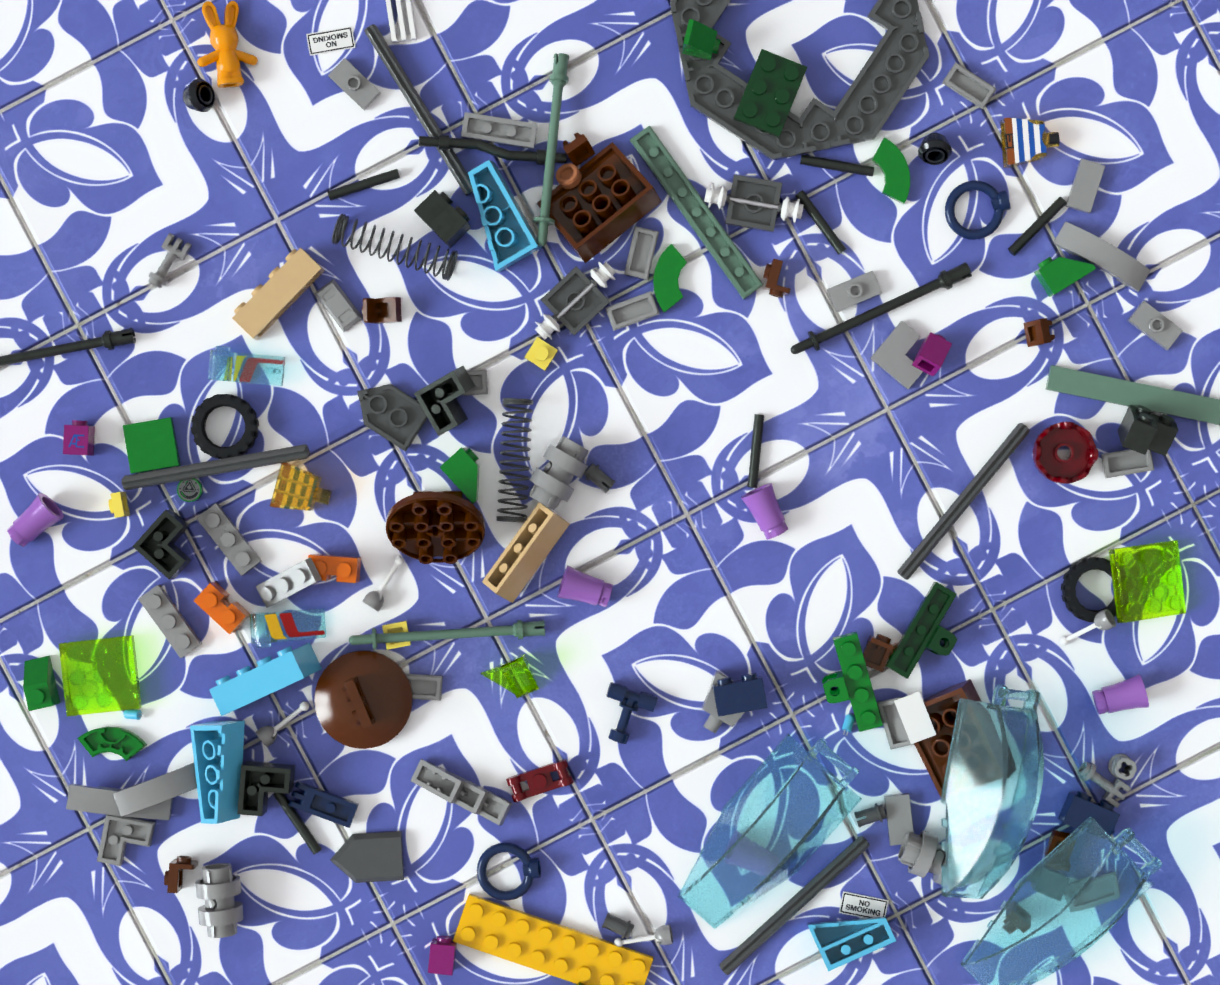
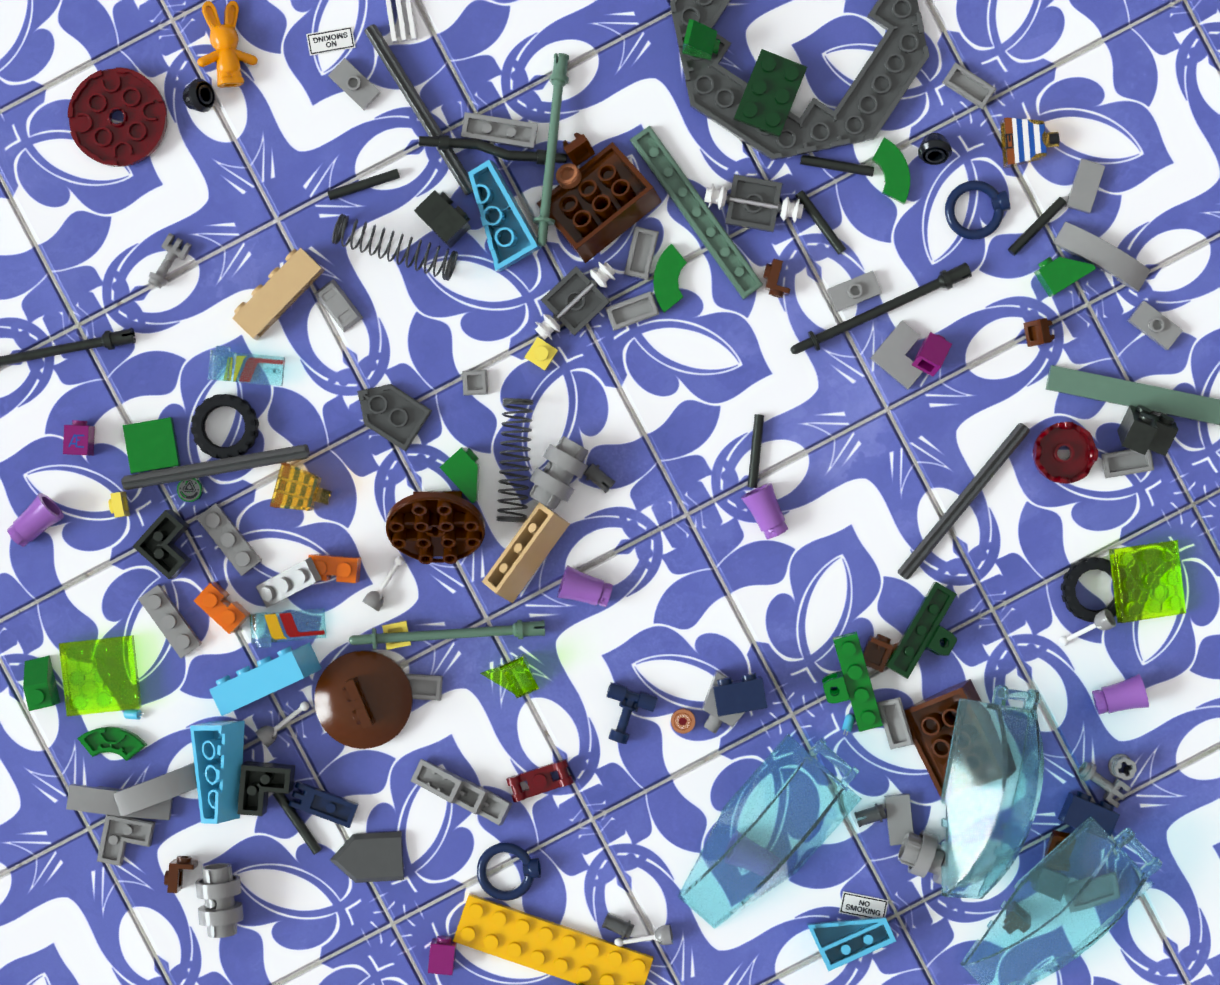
reddish brown bracket [362,297,402,324] -> none
pearl dark grey brick [414,365,476,436] -> none
dark grey axle [719,836,870,975] -> none
white sticker [894,691,936,744] -> none
none -> dark red plate [68,67,167,167]
none -> nougat tile [671,708,695,734]

